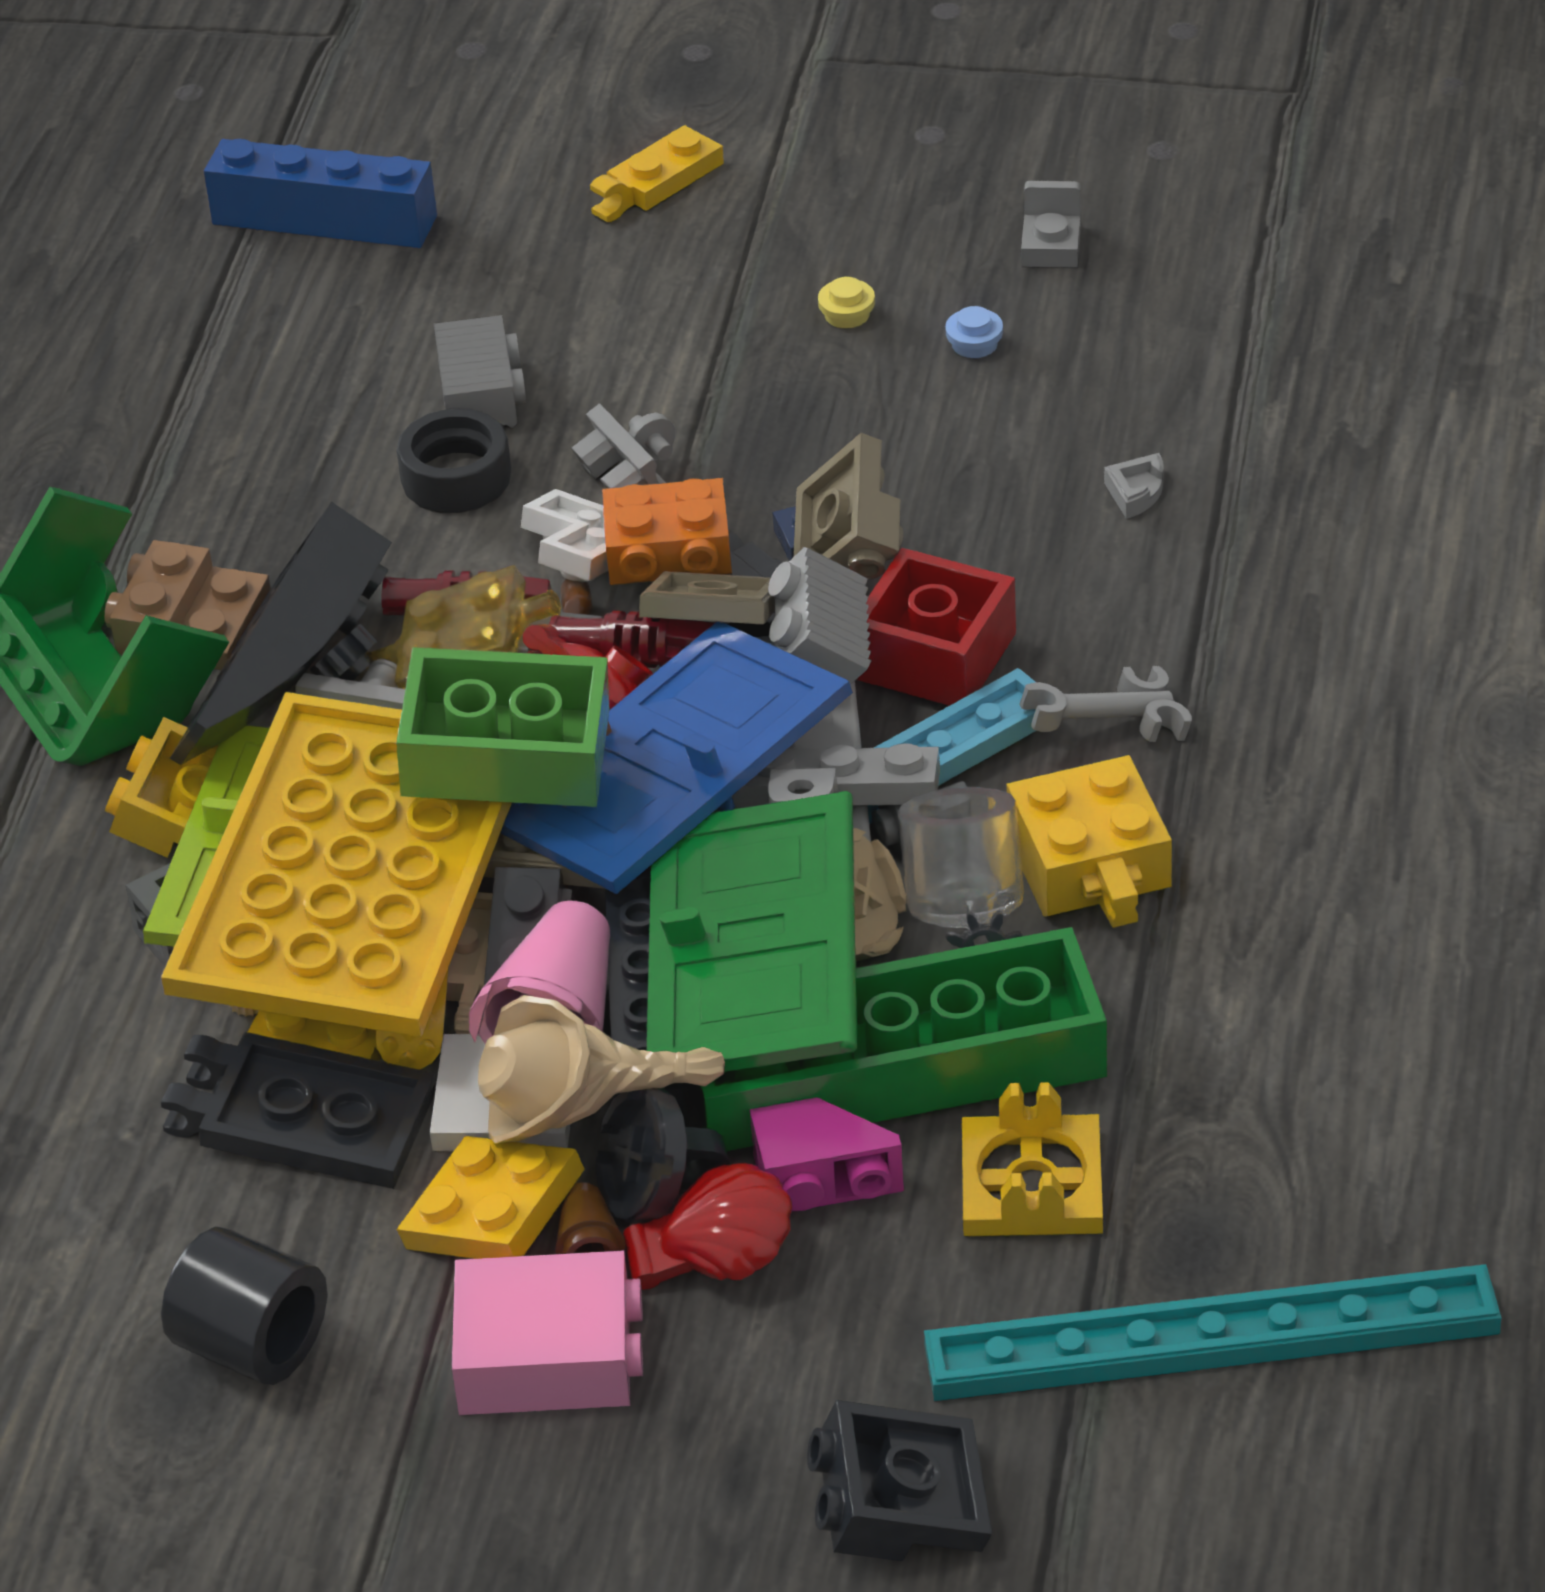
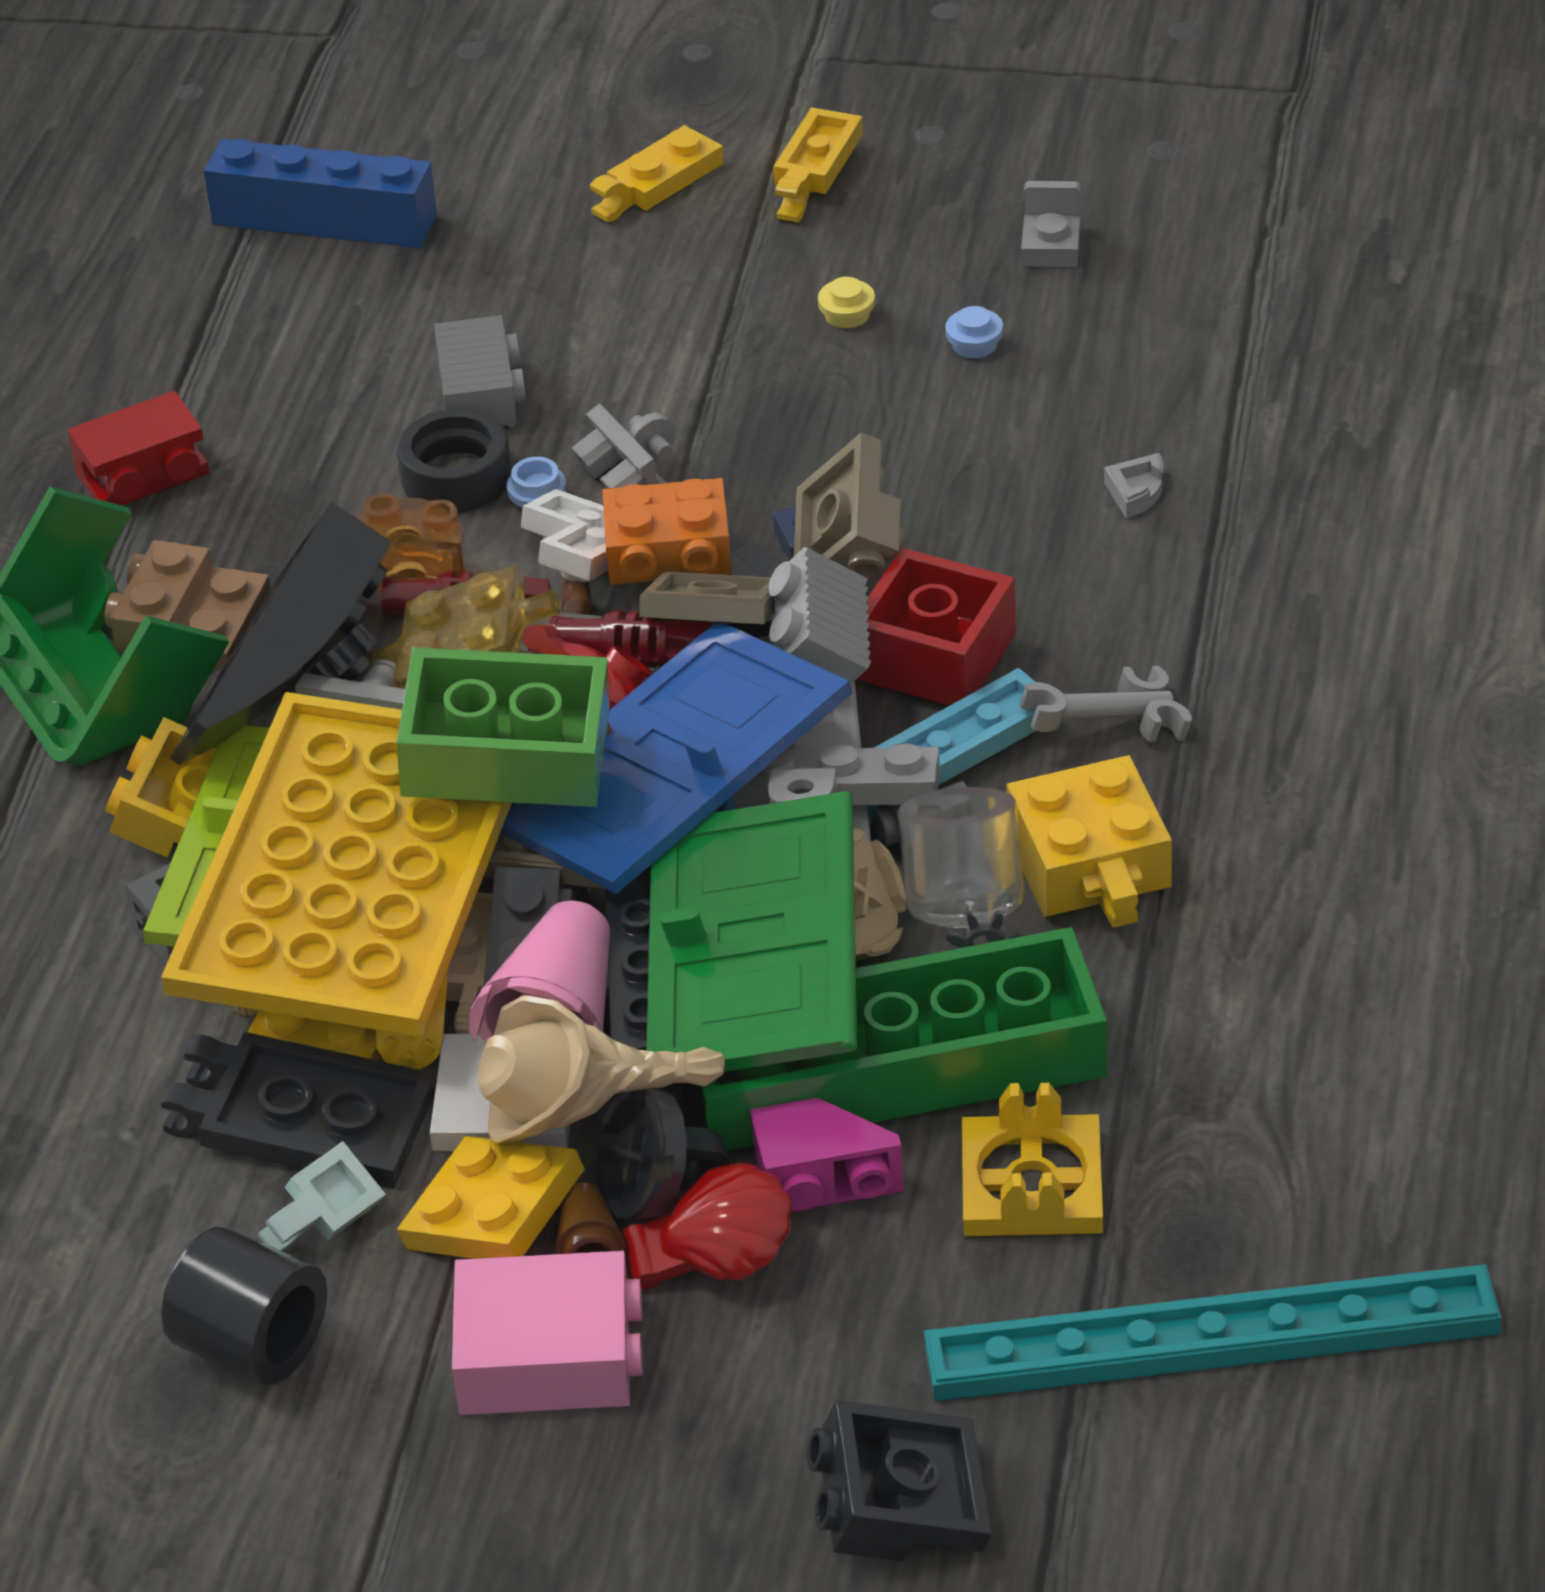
none -> red brick [67,391,210,506]
none -> light aqua plate [257,1141,386,1251]
none -> clear orange cylinder [355,493,468,588]
none -> light blue plate [507,457,566,507]
none -> yellow plate [773,107,863,222]

